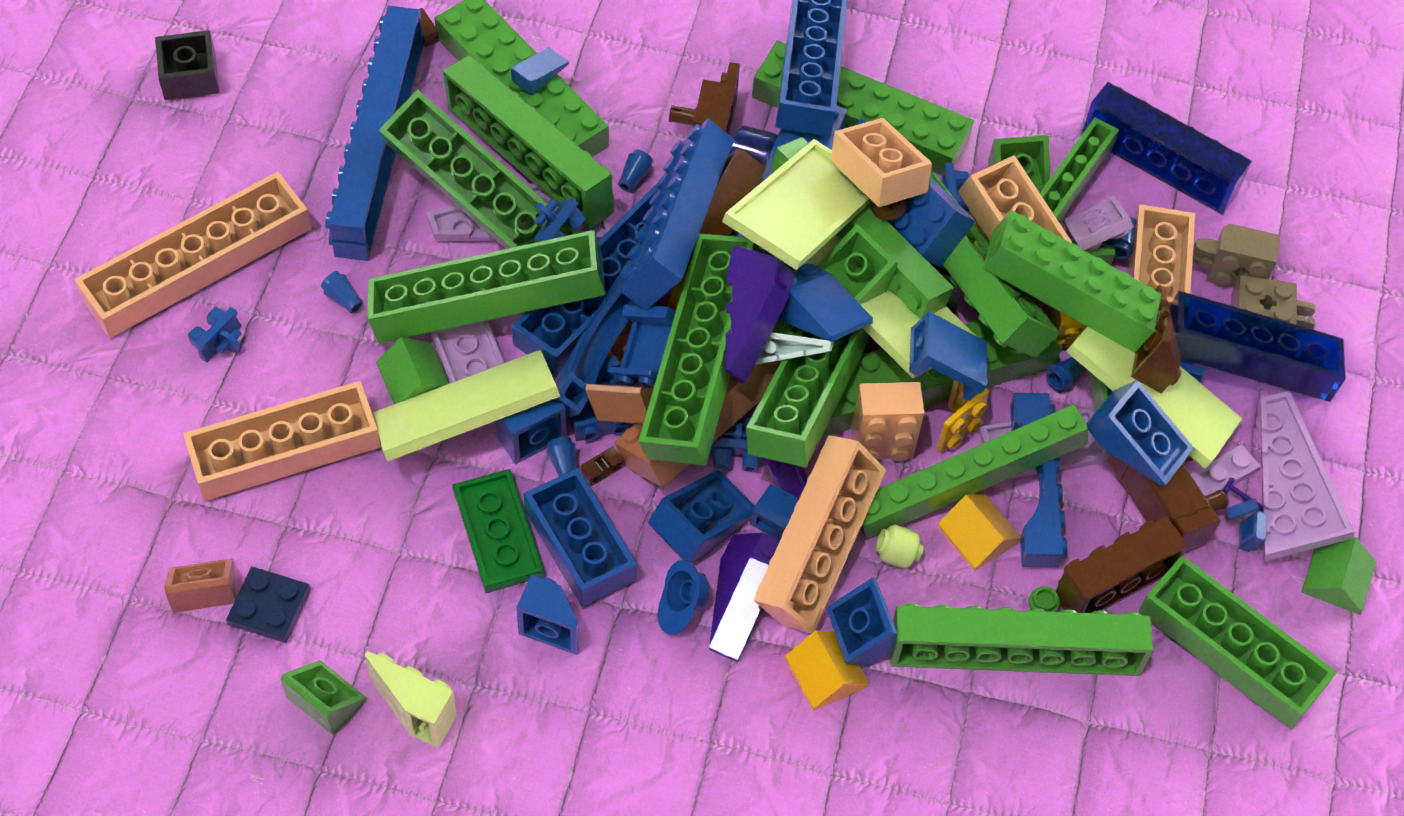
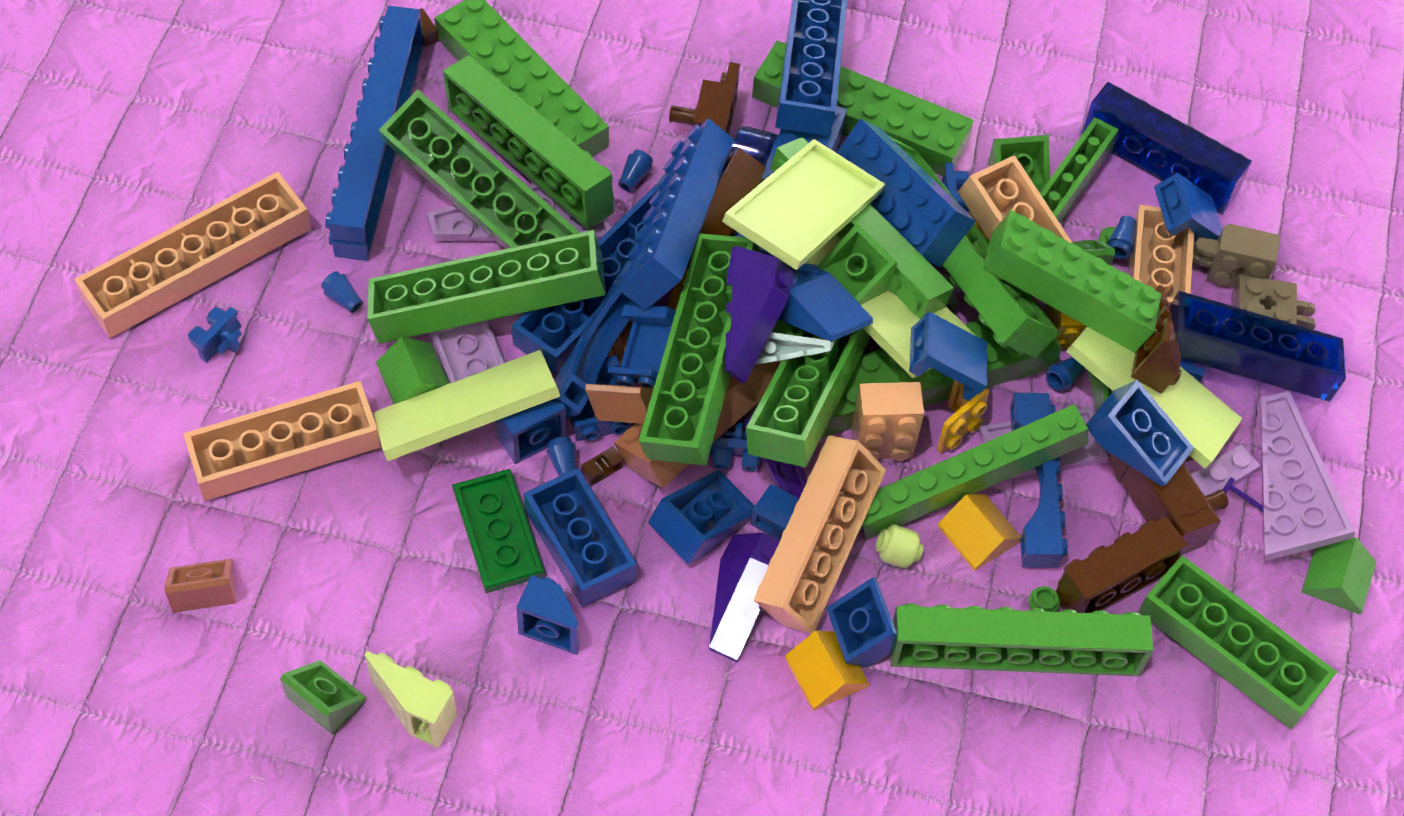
brick [155,30,220,100] -> none
dark blue plate [226,566,311,643] -> none
slope [511,47,569,95] -> none
blue hips [534,198,585,242] -> none
blue piece [657,560,709,635] -> none
light nougat brick [831,118,932,207] -> none
reddish brown hat [871,199,907,221] -> none
lavender plate [1063,195,1134,251] -> none
blue tile [1225,498,1259,519] -> none
blue tile [1239,511,1266,552] -> none
none -> blue panel [1154,173,1222,241]

